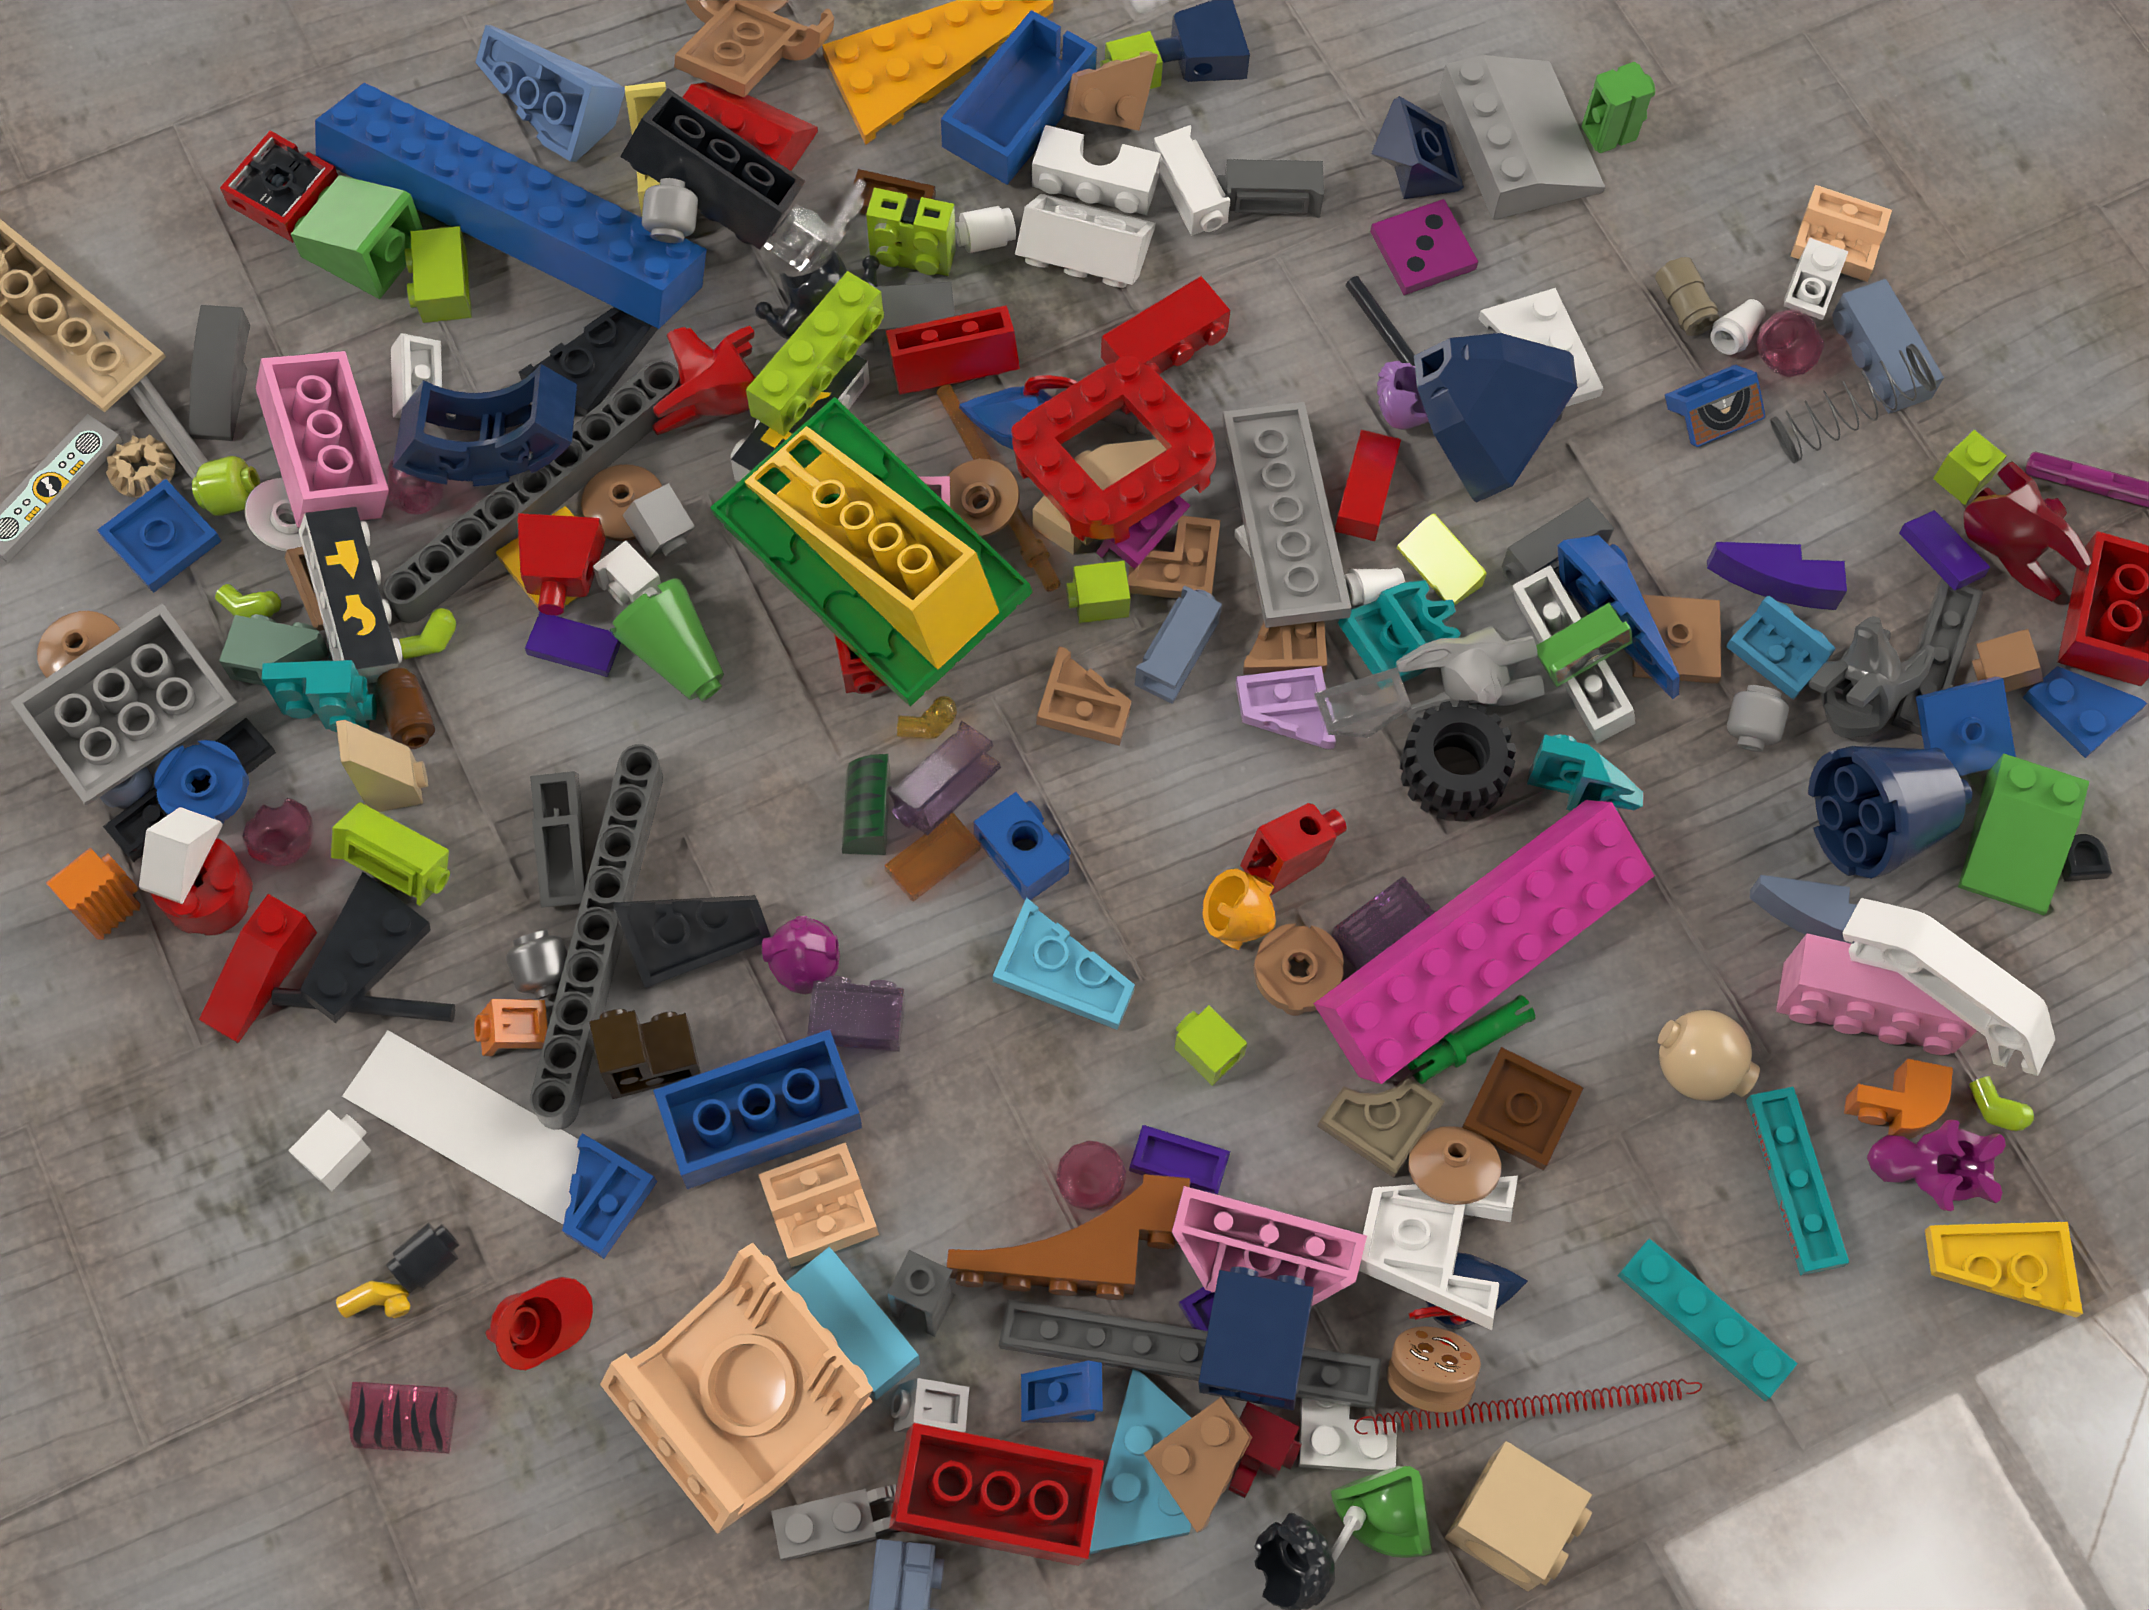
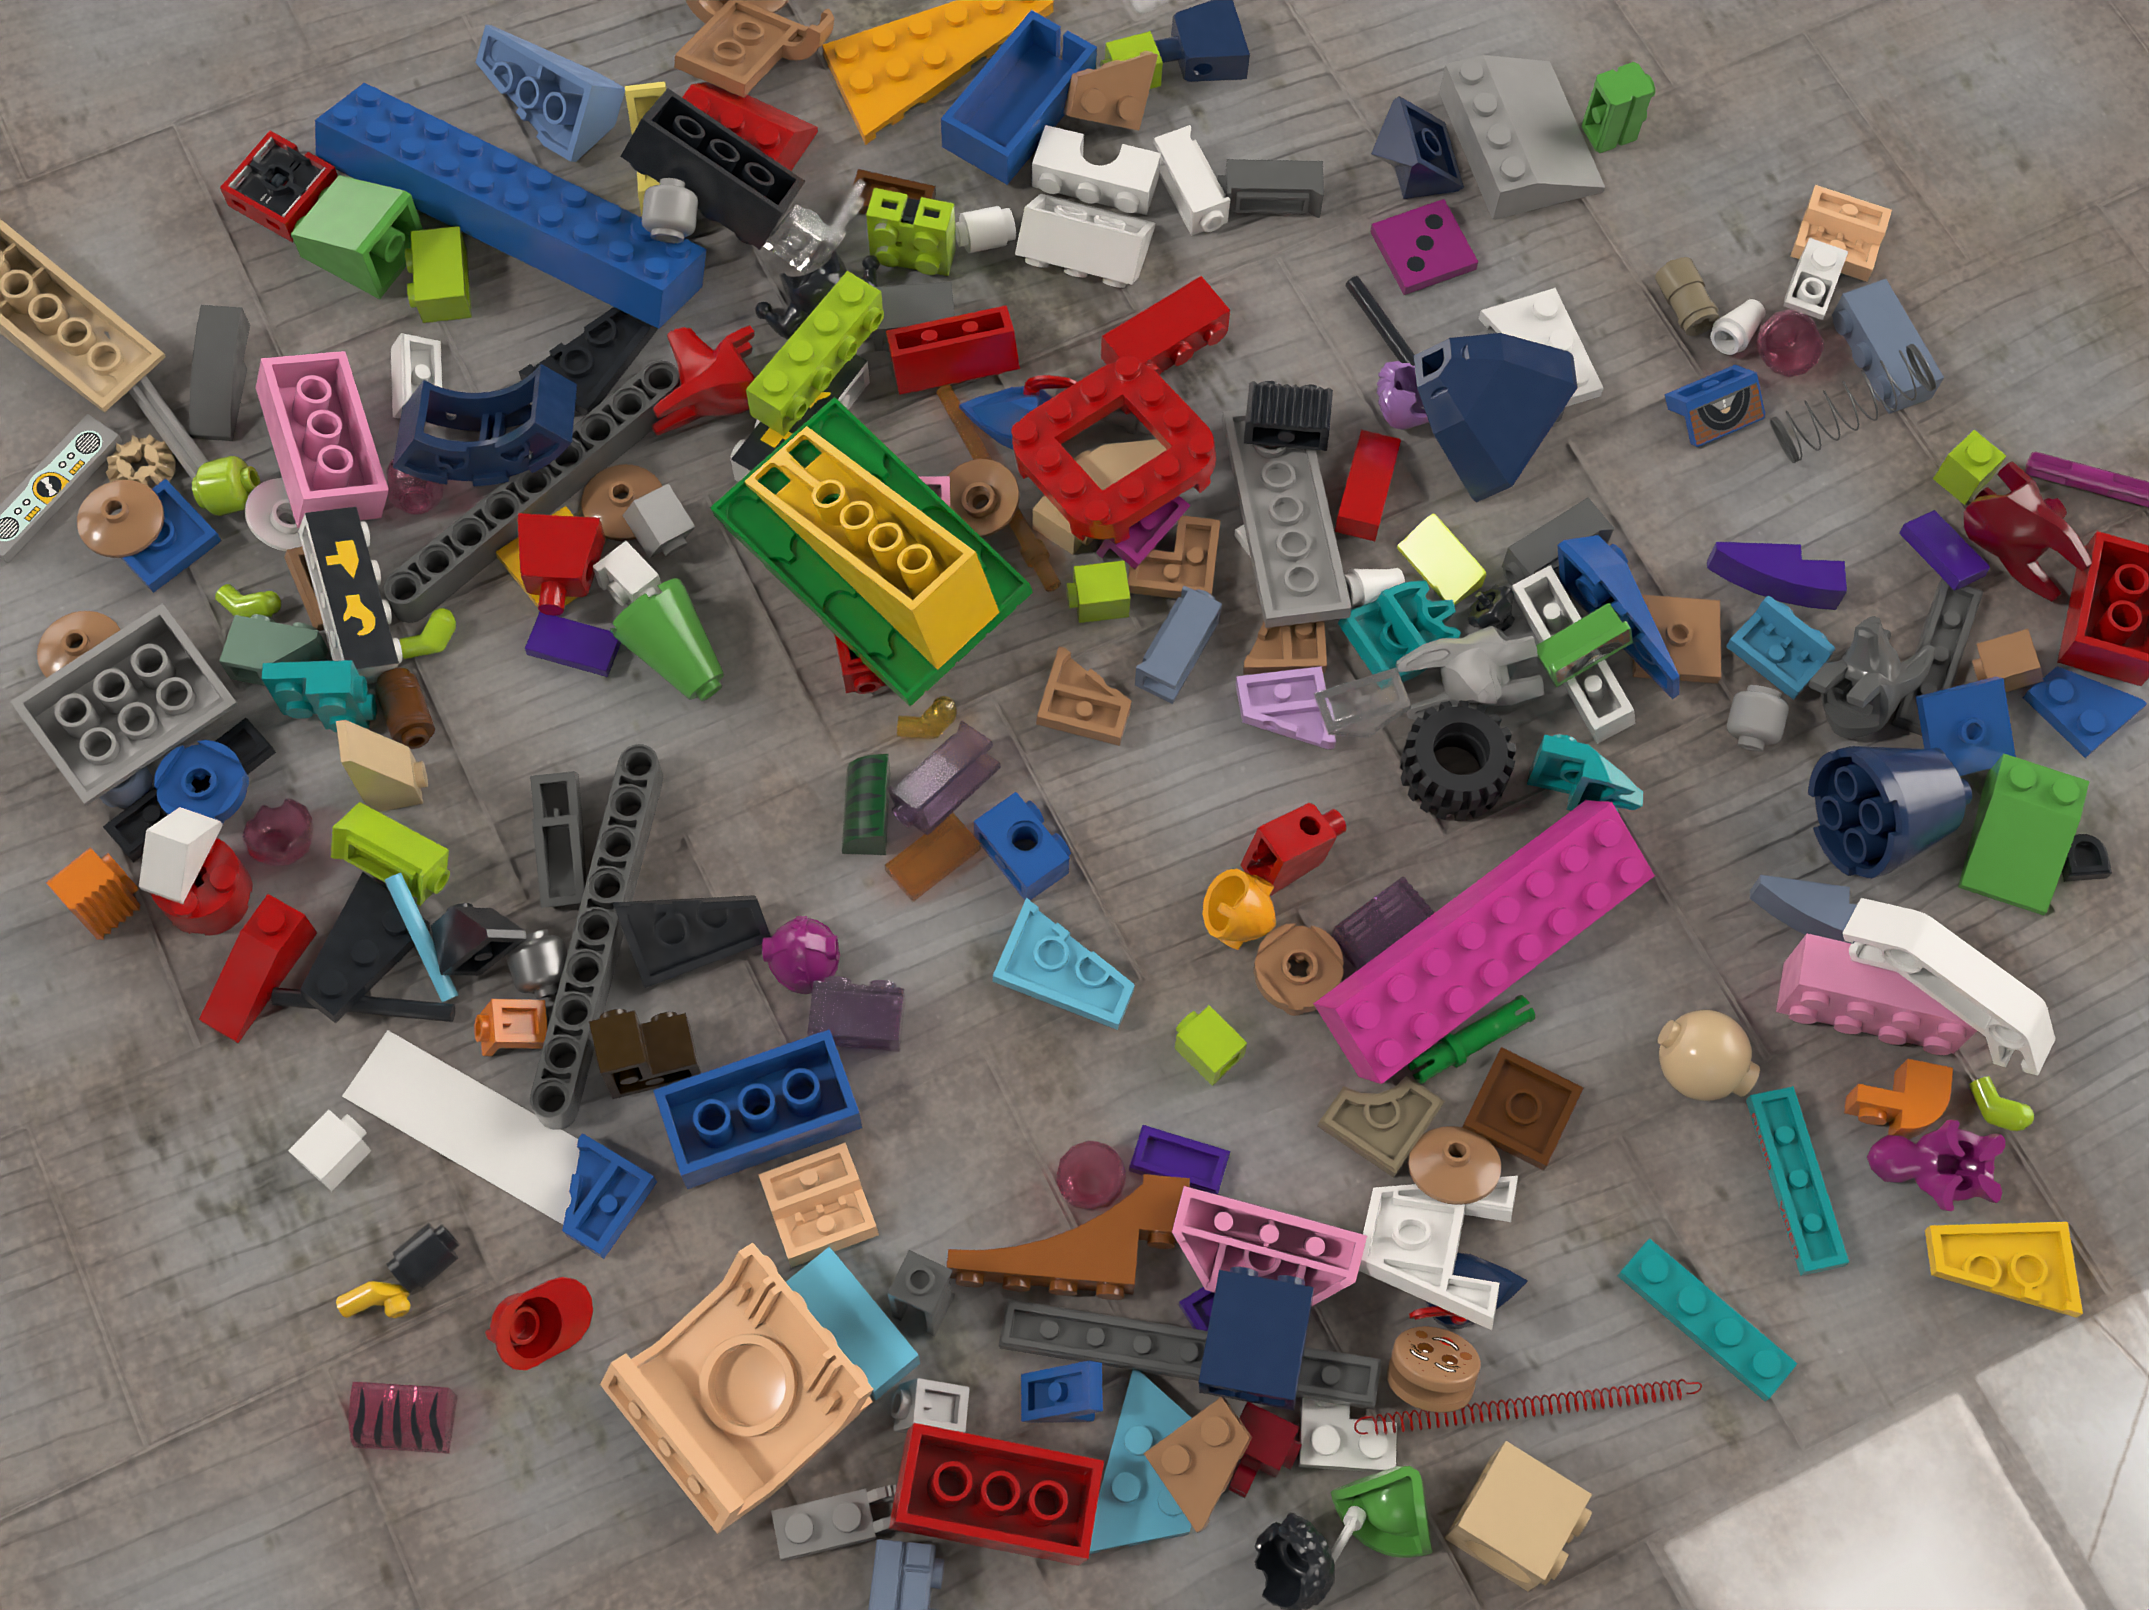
none -> medium nougat dish [77,480,164,558]
none -> medium azure bar [384,873,459,1003]
none -> black slope [430,903,527,976]
none -> black brick [1244,381,1333,451]
none -> black piece [1467,584,1515,631]

